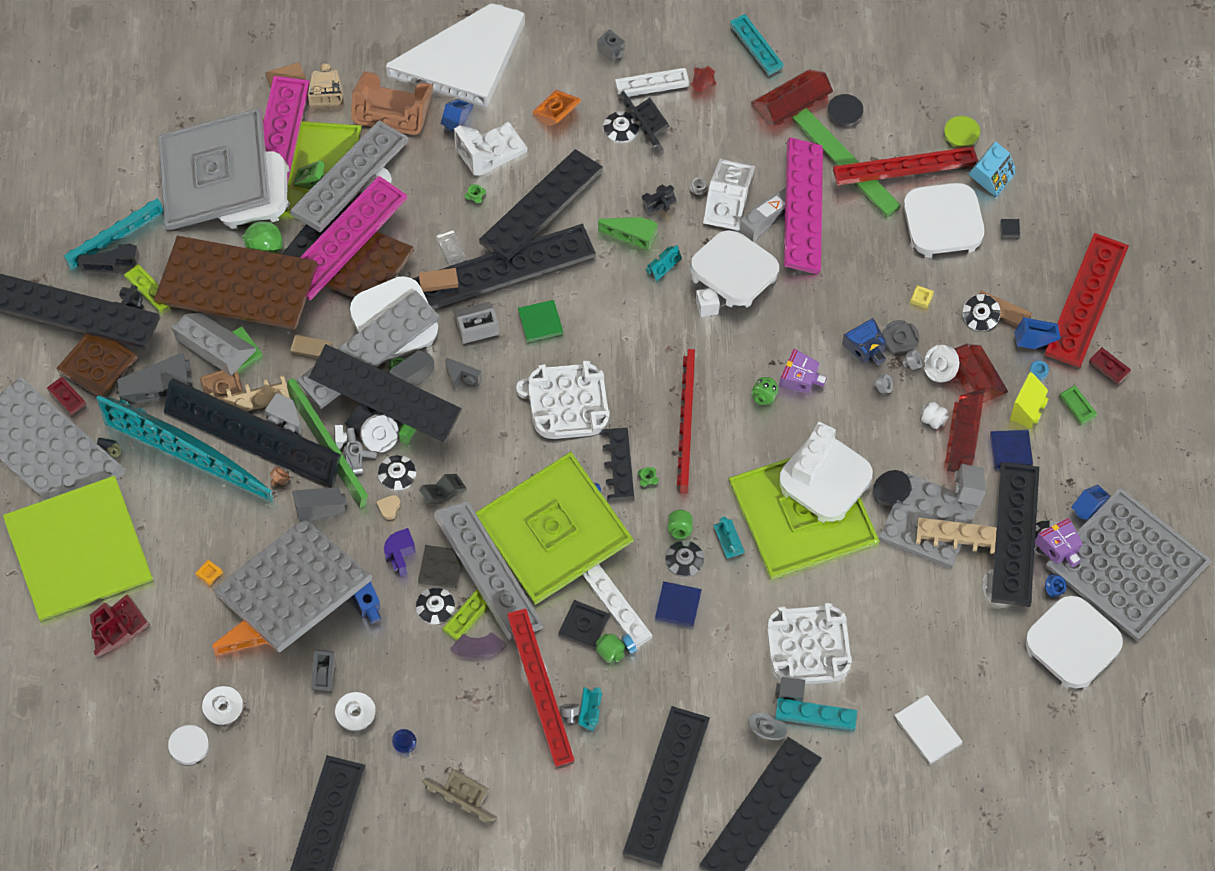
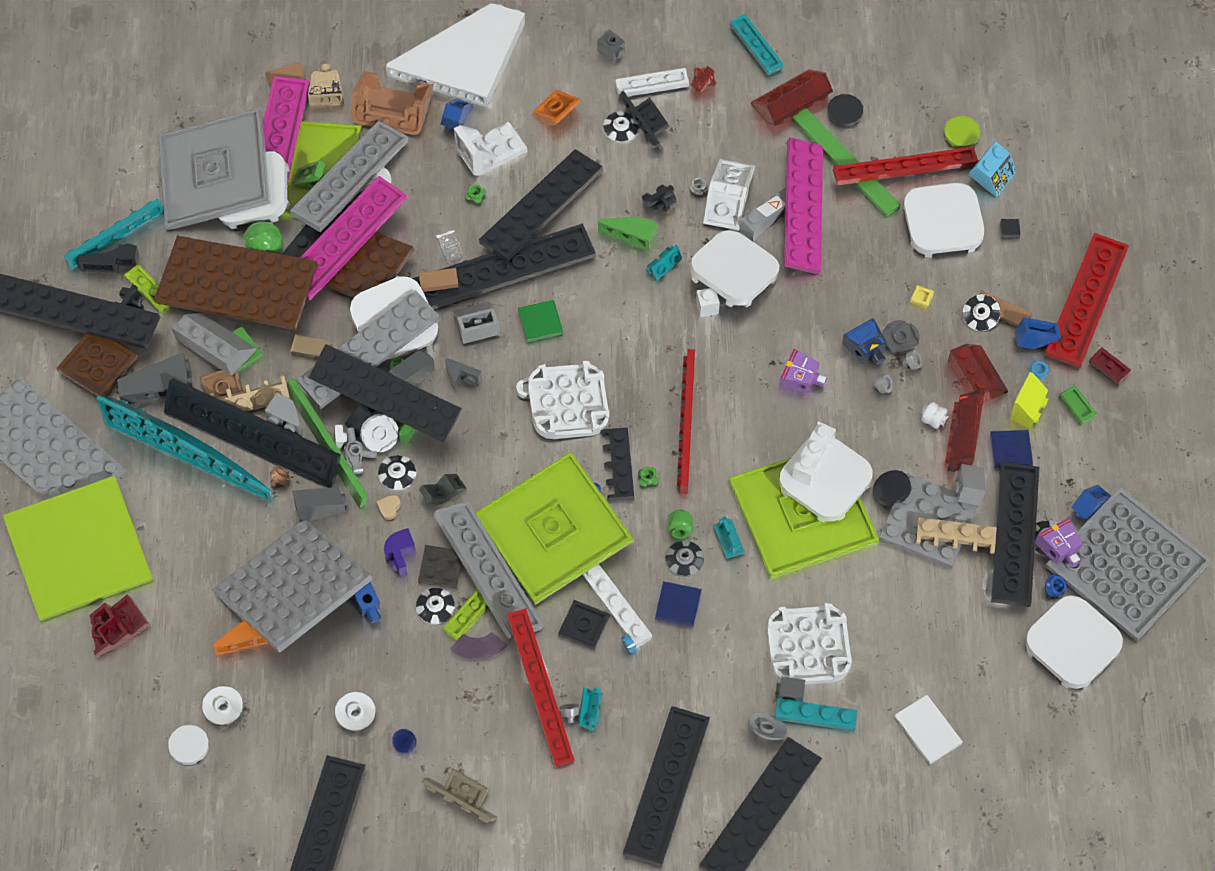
dark red plate [47,376,86,416] -> none
arm [97,437,121,458] -> none
light orange tile [195,559,223,587] -> none
dark grey slope [311,650,336,691] -> none
bright green head [596,633,625,663] -> none
bright green head [751,377,779,405] -> none
white tile [924,345,959,383] -> none

